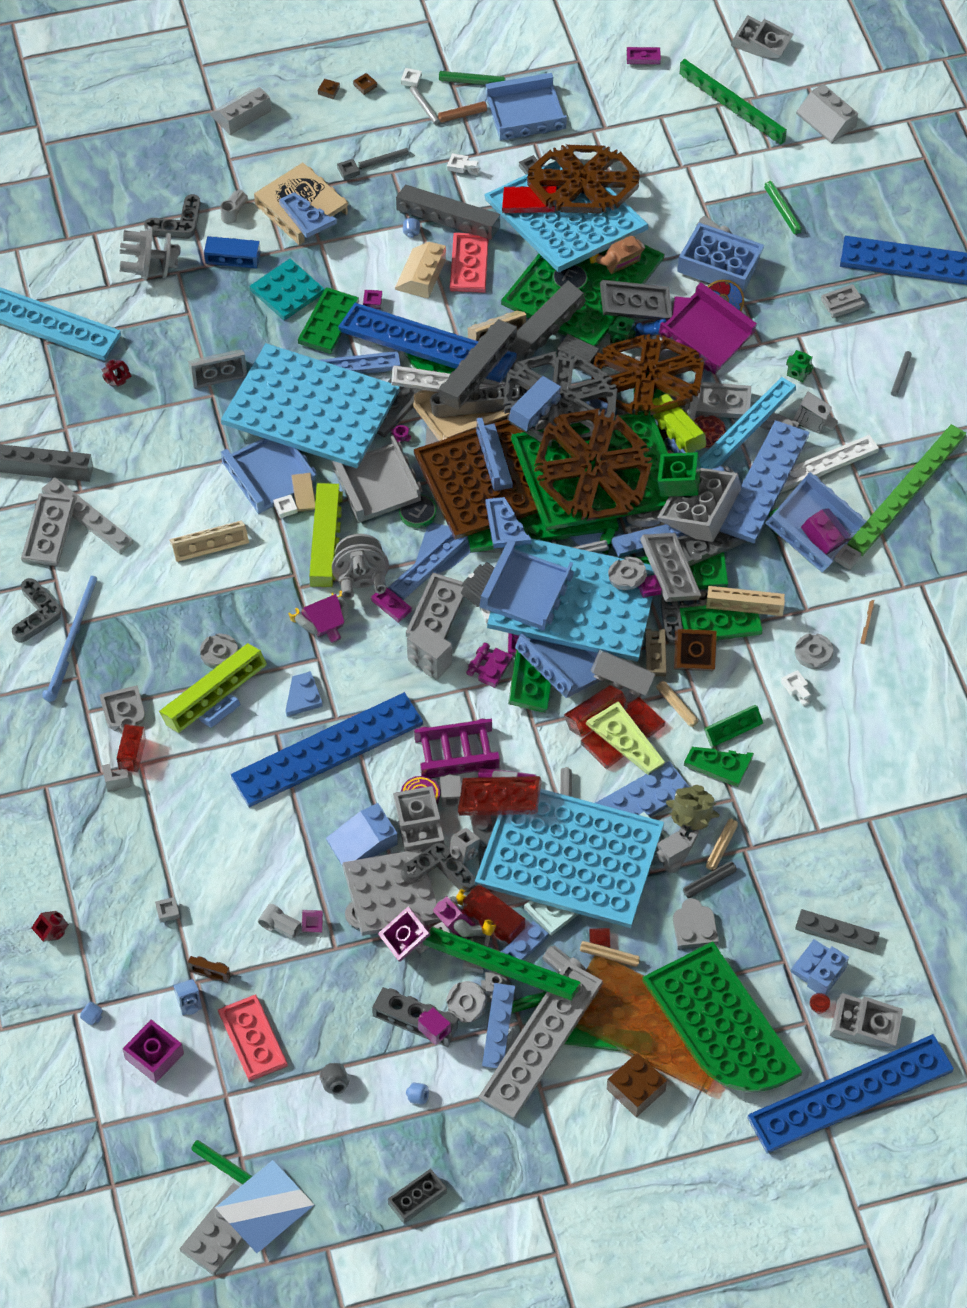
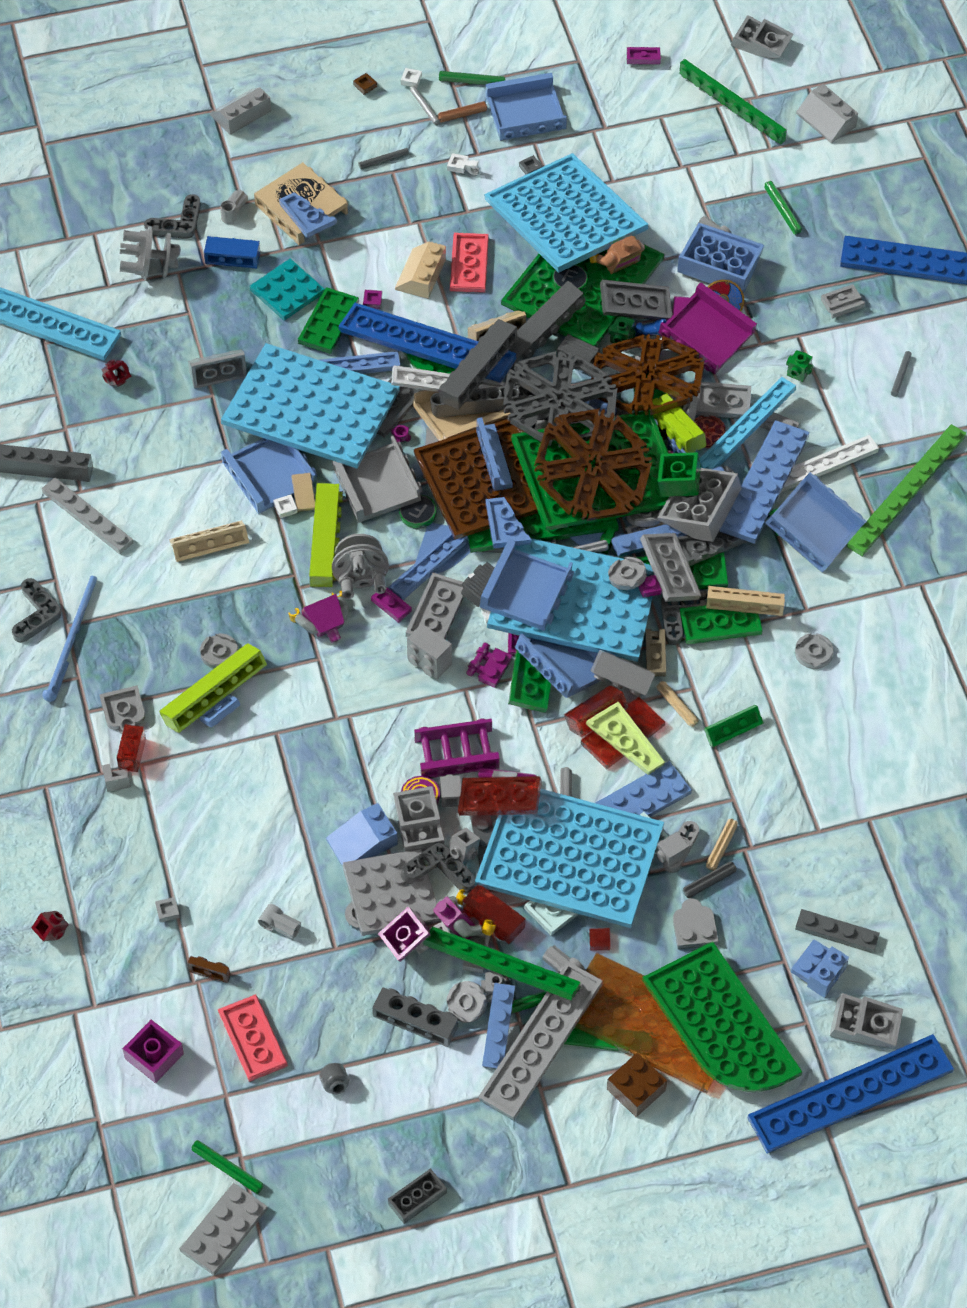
light grey tile [21,493,76,566] -> none
medium blue piece [80,1002,103,1025] -> none
medium blue slope [173,979,202,1015] -> none
sticker [215,1160,314,1253] -> none
blue plate [231,692,423,808] -> none
medium blue wing [285,671,323,717] -> none
magenta plate [302,910,323,933] -> none
reddish brown plate [317,78,340,99] -> none
dark grey plate [337,159,360,180] -> none
dark grey brick [396,184,500,240] -> none
medium blue piece [403,218,420,238] -> none
medium blue piece [406,1082,429,1105] -> none
magenta brick [418,1007,451,1045] -> none
medium blue plate [500,921,549,960] -> none
red tile [502,186,557,213] -> none
medium blue brick [509,376,561,431] -> none
reddish brown plate [527,144,640,214] -> none
tan axle [580,941,640,967] -> none
olive brick [666,785,720,830] -> none
reddish brown brick [674,629,717,671] -> none
green wing [684,747,754,787] -> none
white plate [781,670,810,707] -> none
light grey torso [793,391,838,433] -> none
magenta slope [800,508,852,555] -> none
clear red plate [809,993,830,1014] -> none
light grey plate [834,544,861,570] -> none
medium nougat piece [860,600,875,644] -> none

